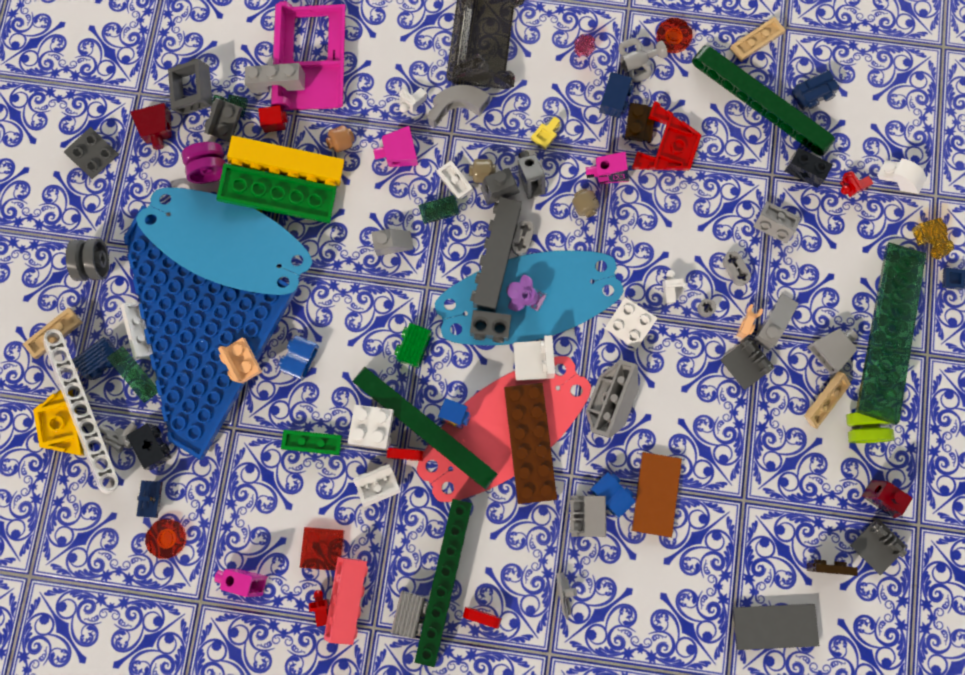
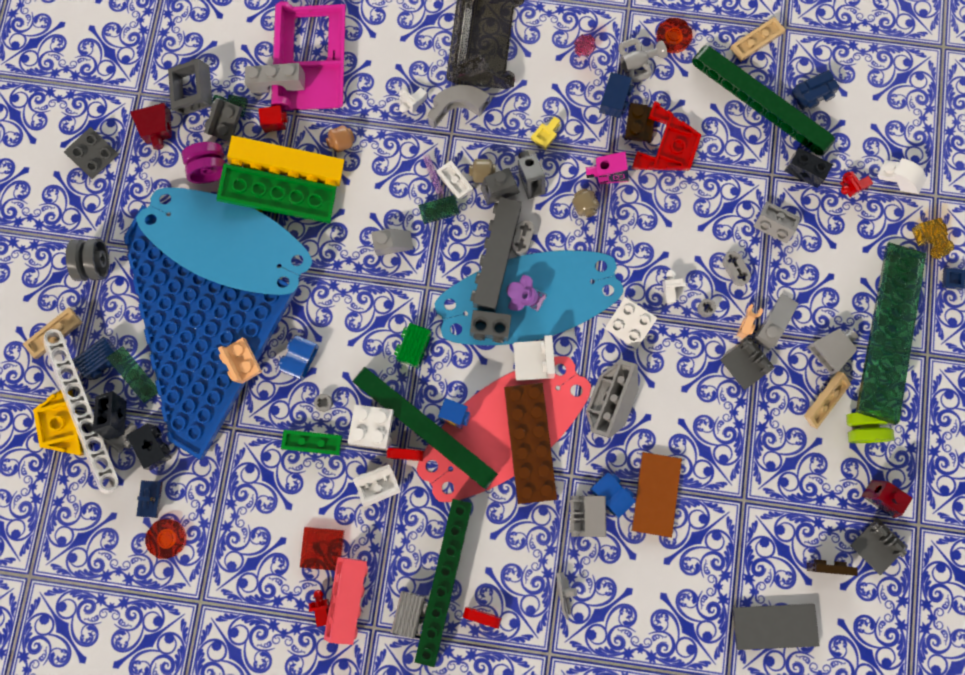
white plate [120,302,153,359] -> none
dark pink torso [214,569,268,597] -> none
dark pink torso [373,126,418,167] -> none
none -> black brick [93,391,127,440]
none -> light grey bush [314,394,333,412]
none -> lavender piece [423,150,444,197]

